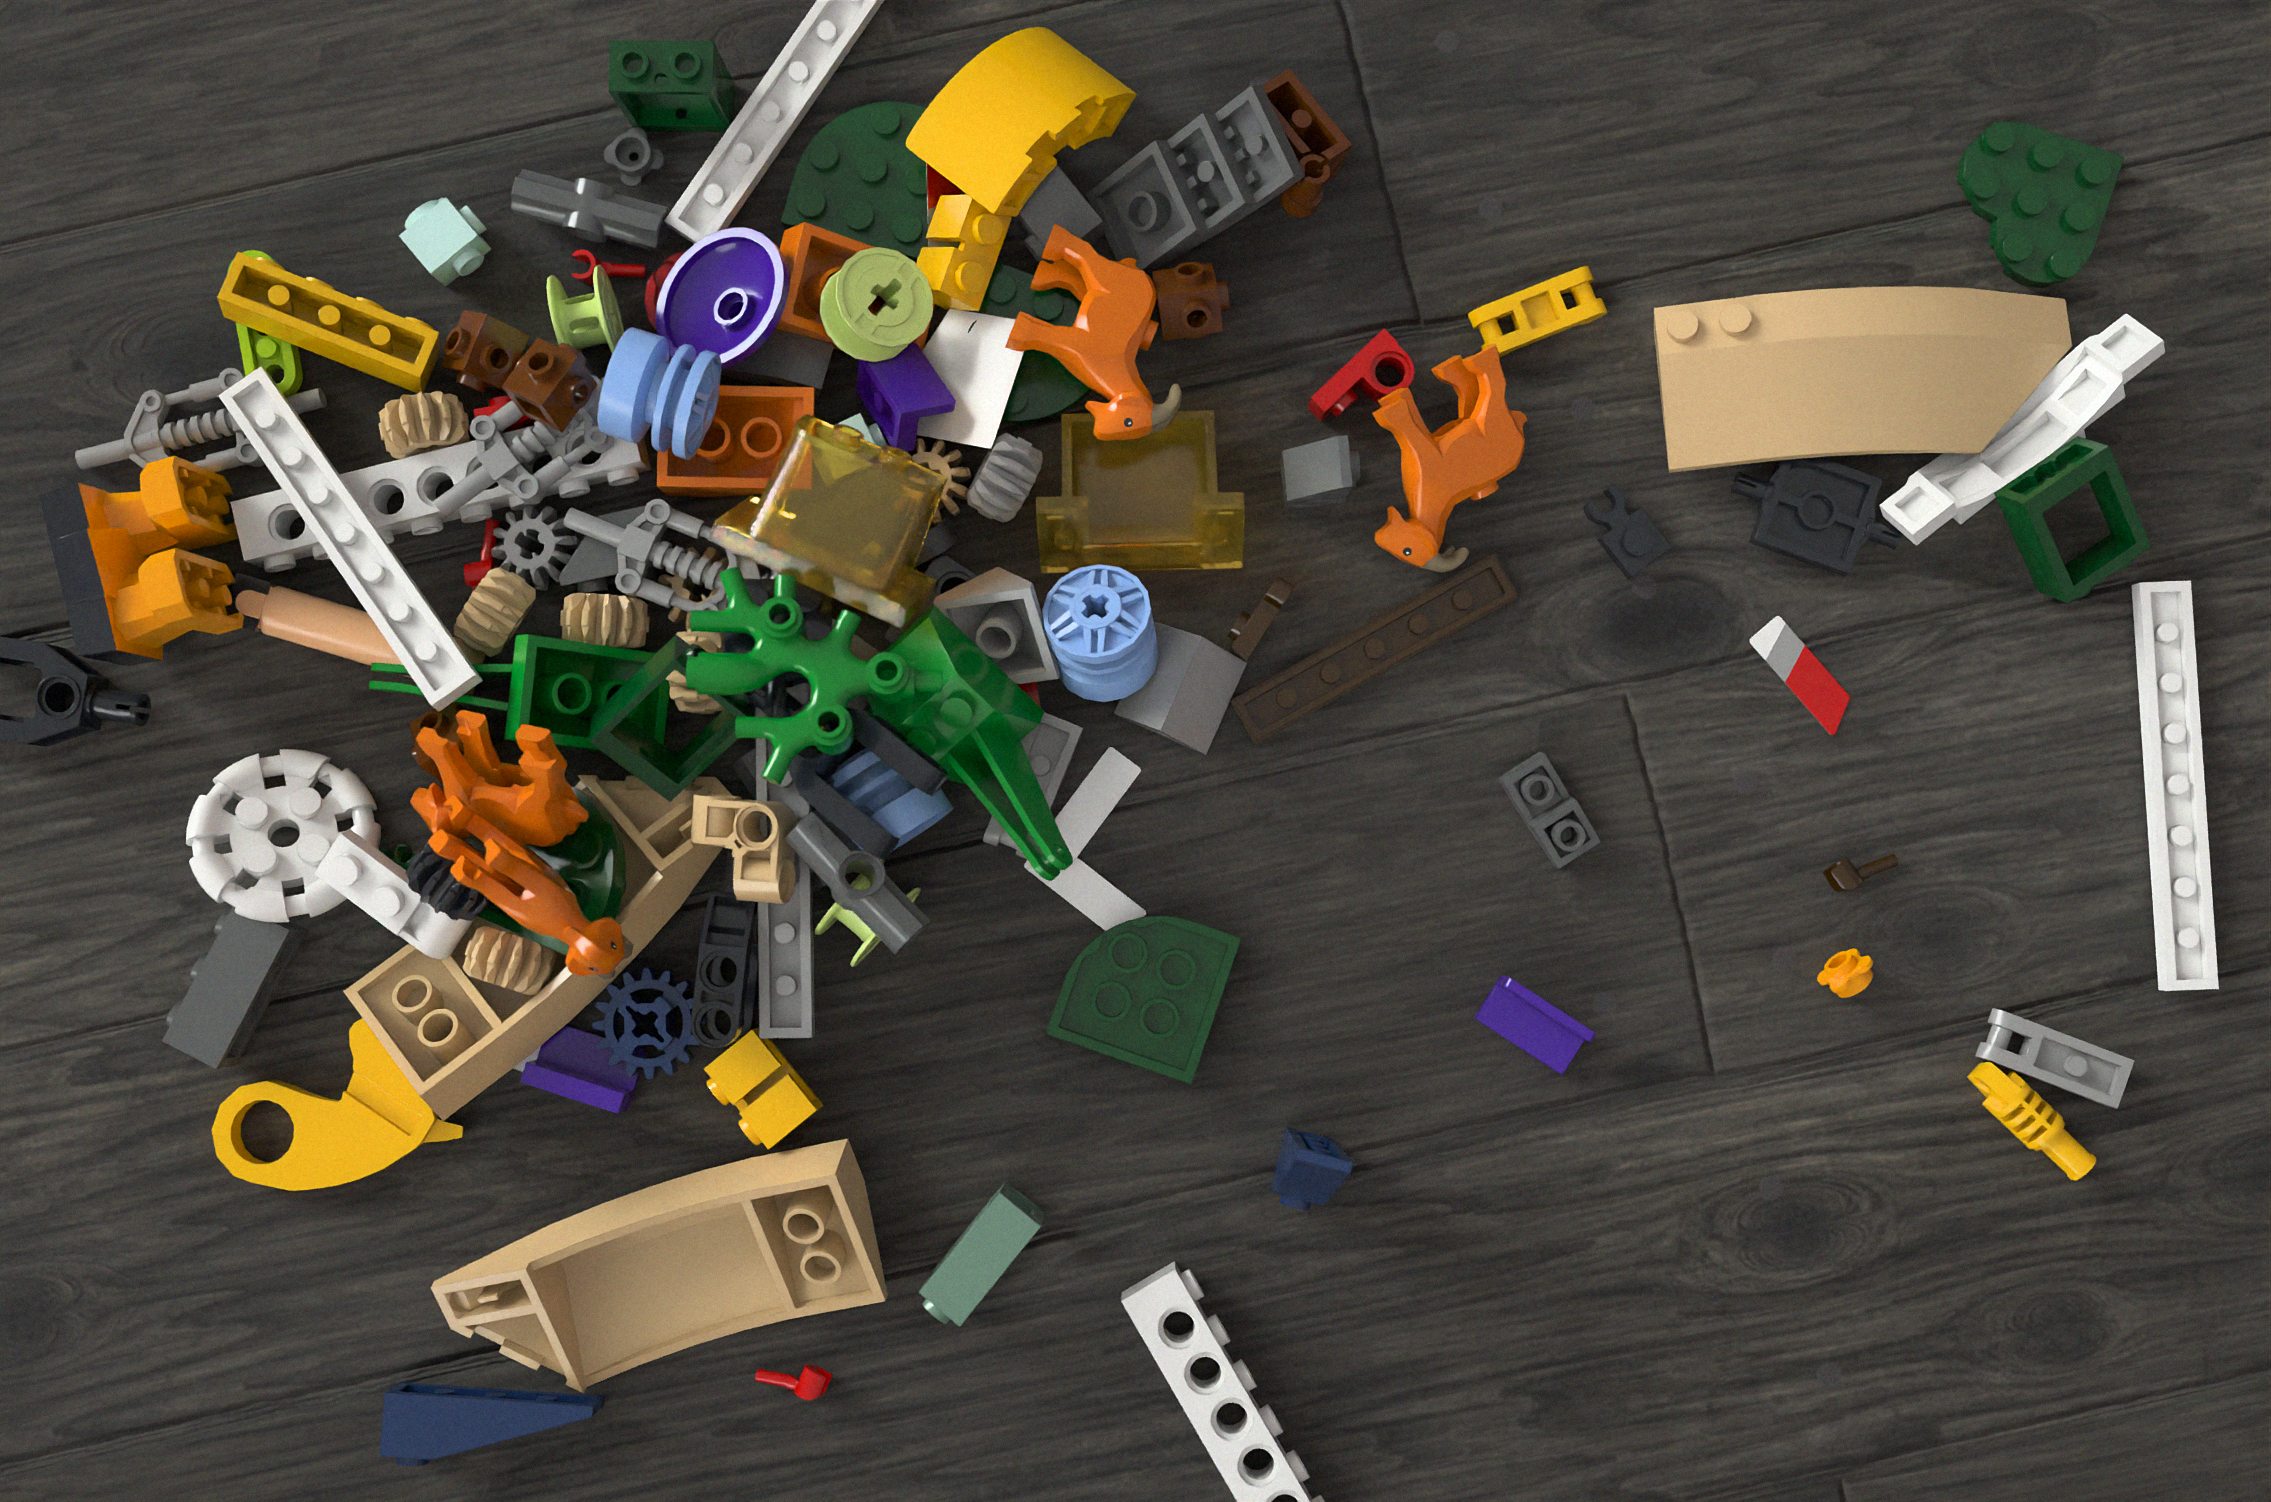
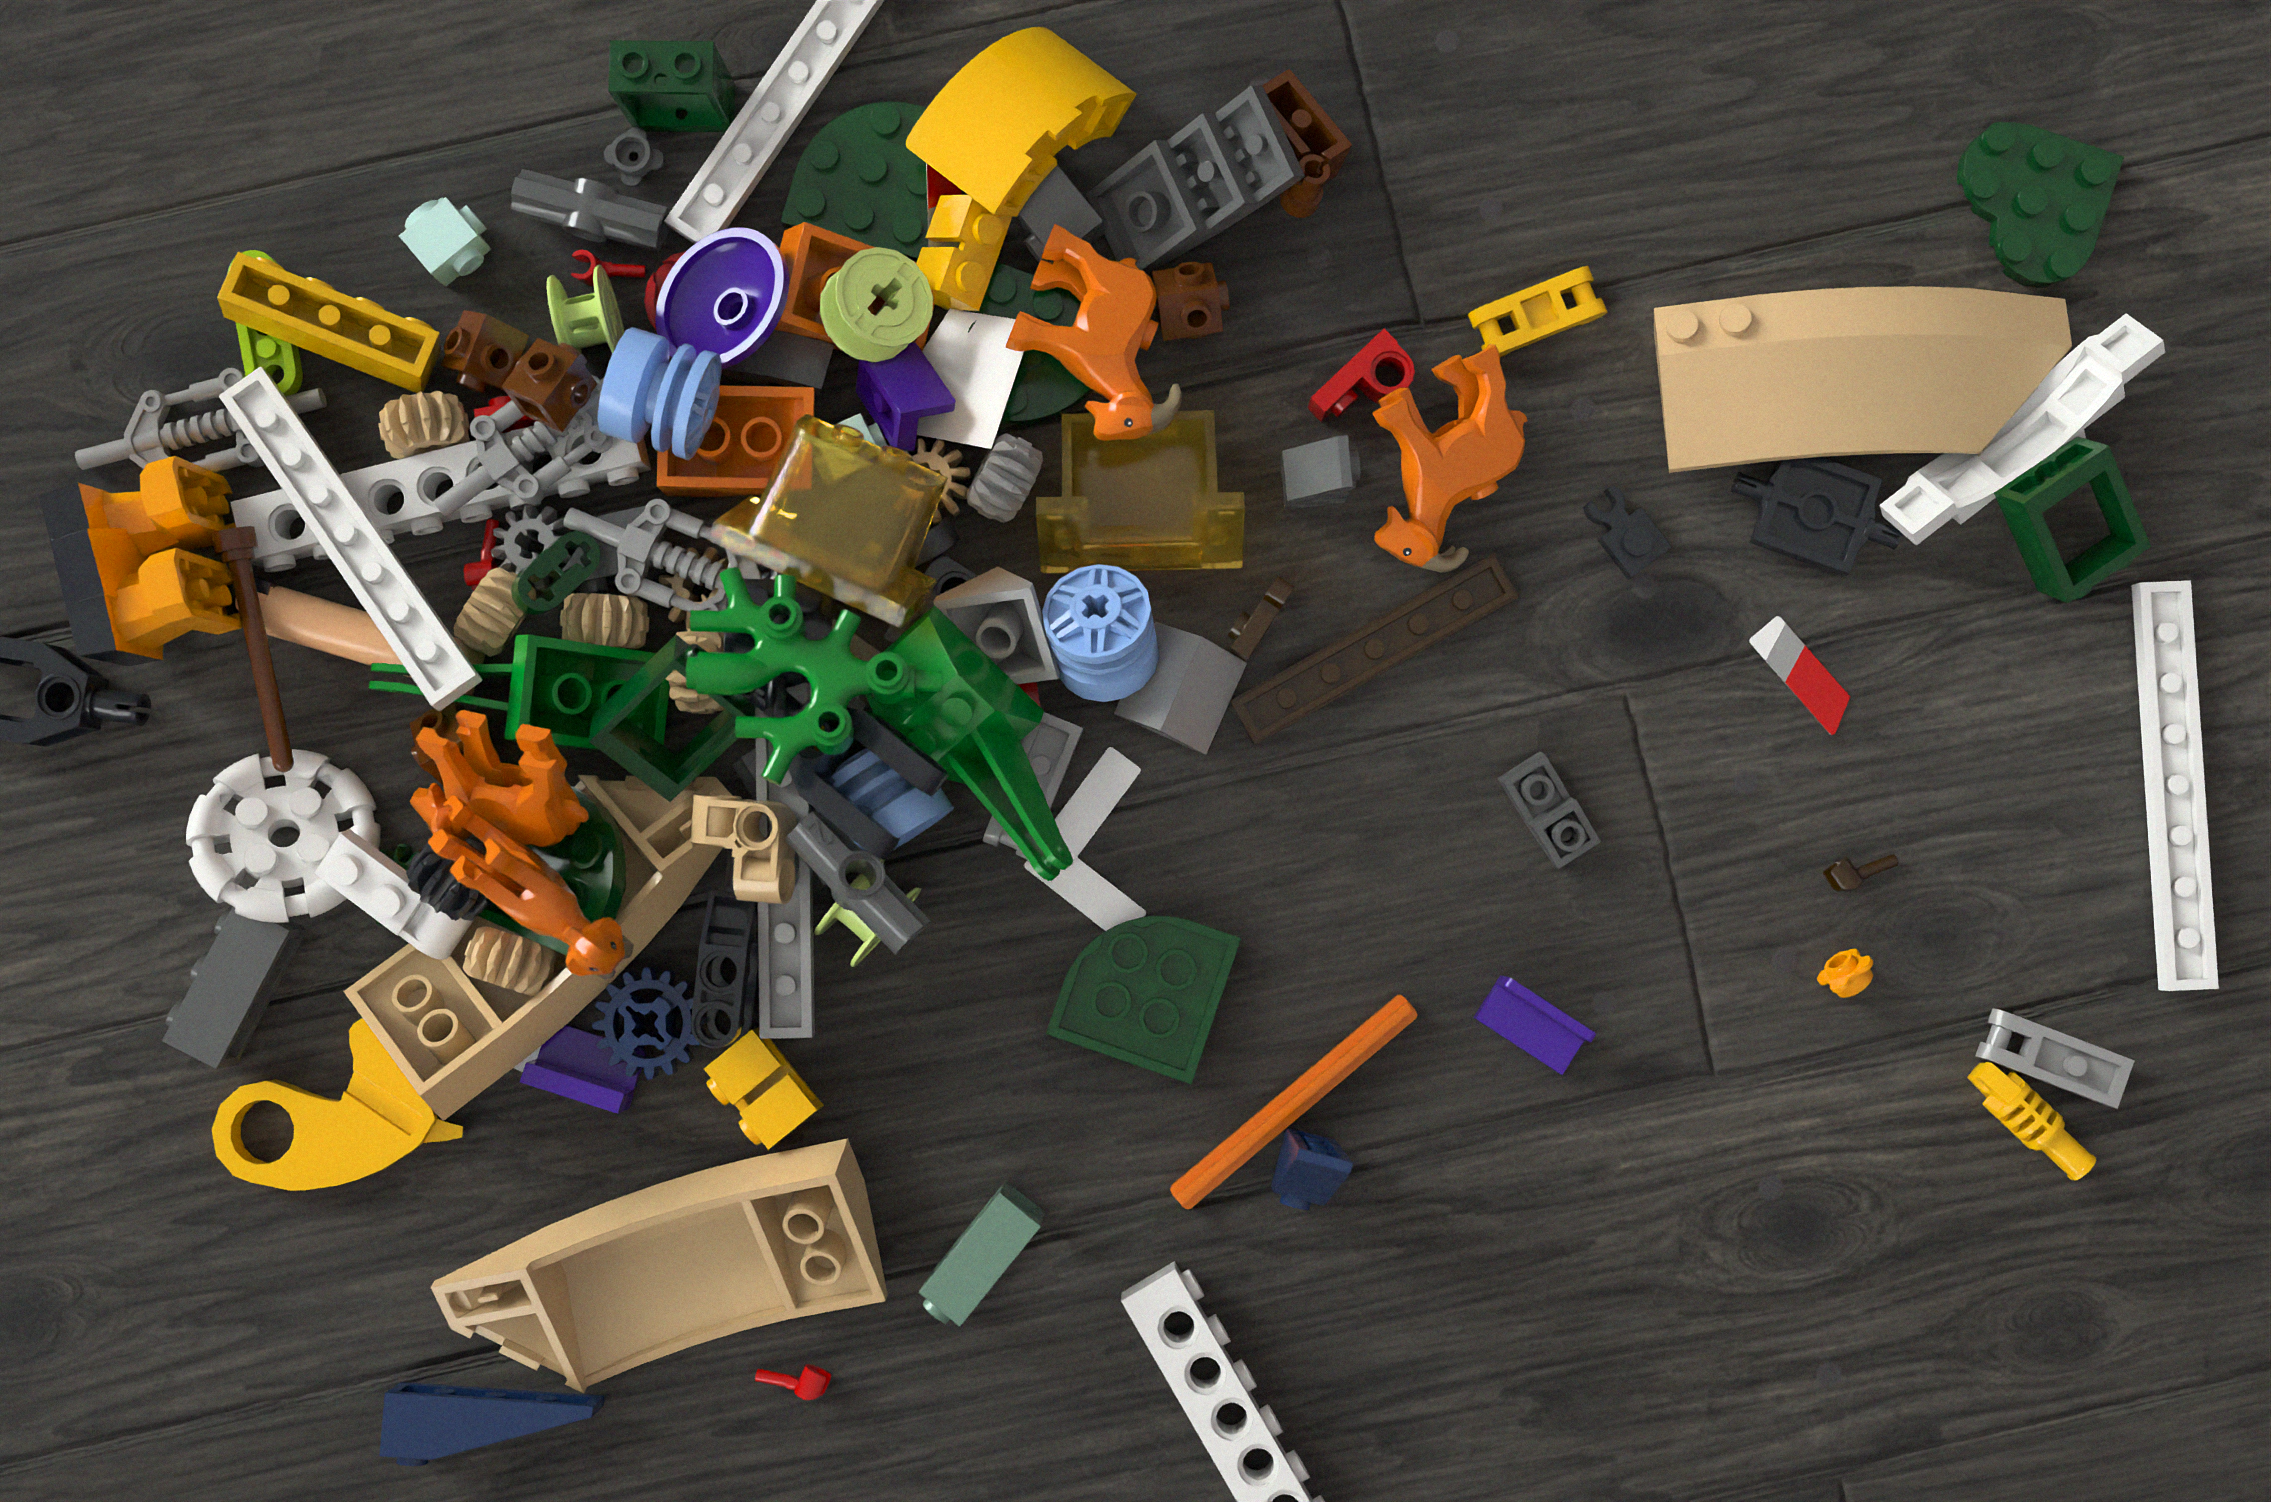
none -> reddish brown piece [211,526,294,772]
none -> dark green beam [511,531,601,615]
none -> orange axle [1170,995,1418,1209]

